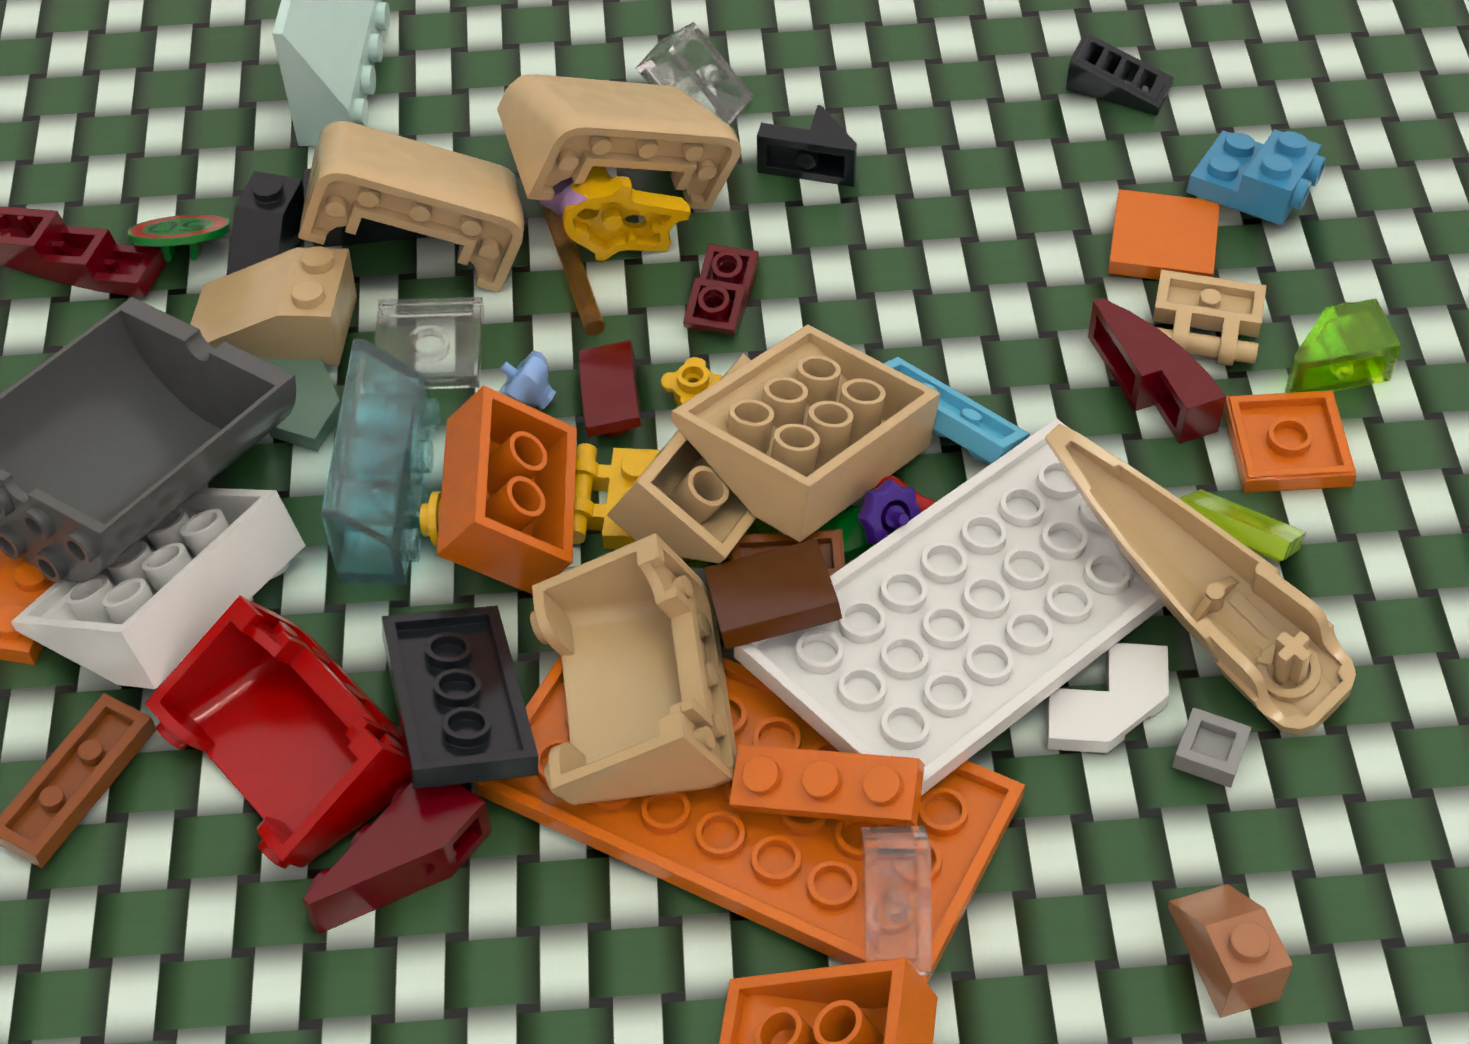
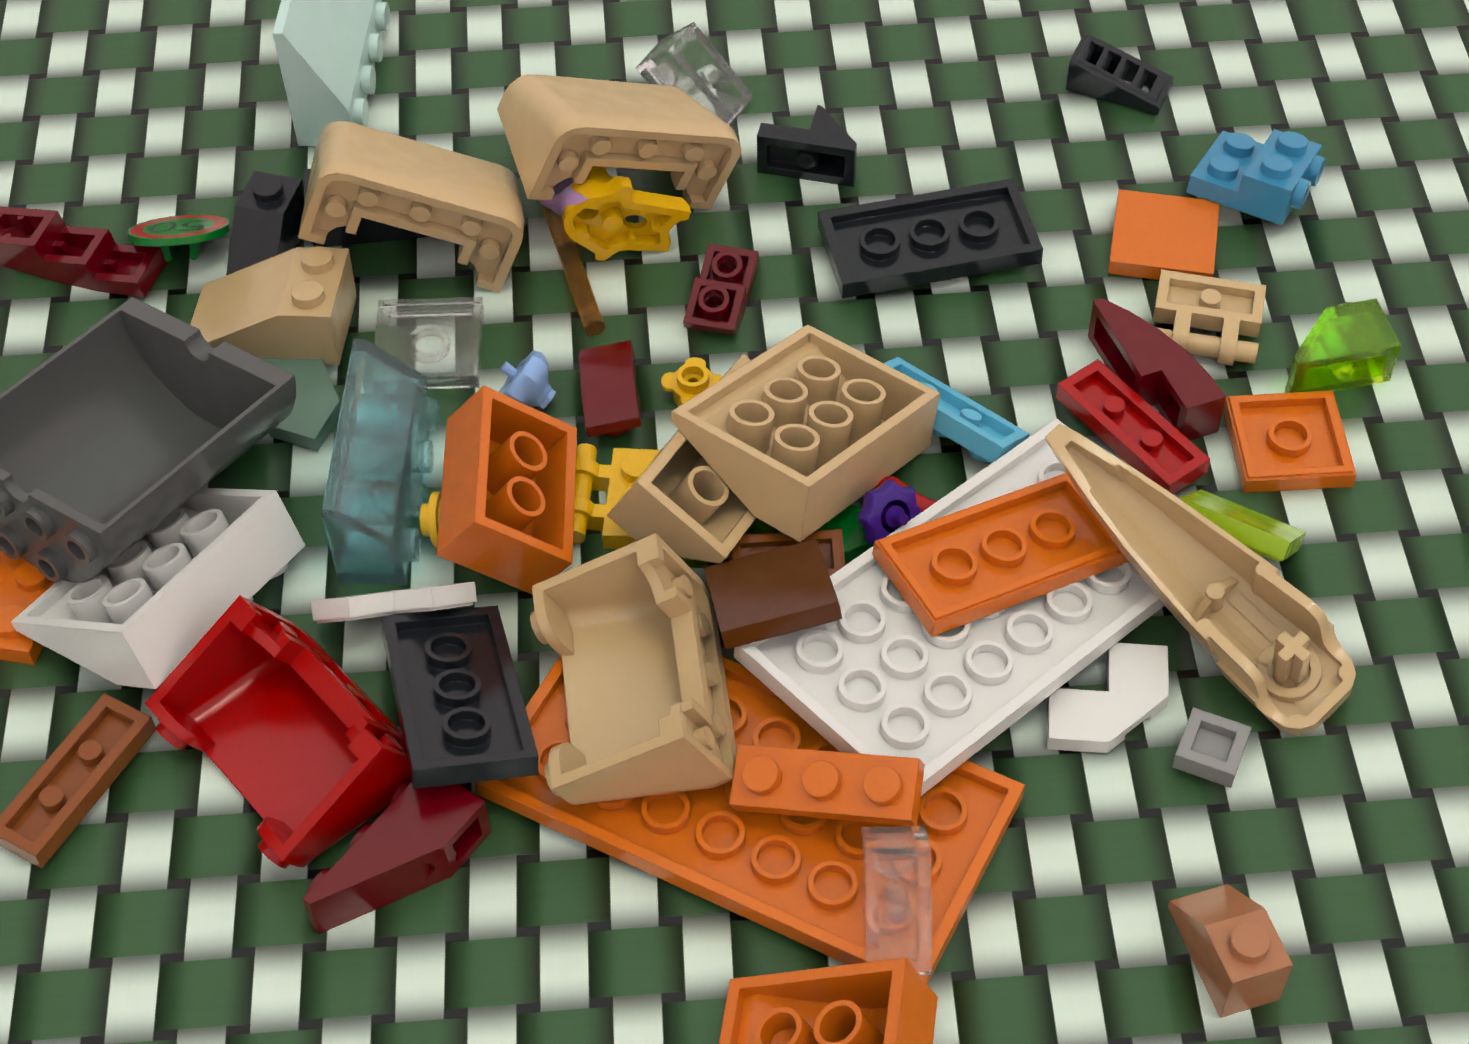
none -> white tile [311,582,477,624]
none -> black plate [818,178,1043,299]
none -> orange tile [872,473,1129,637]
none -> red plate [1055,359,1210,495]

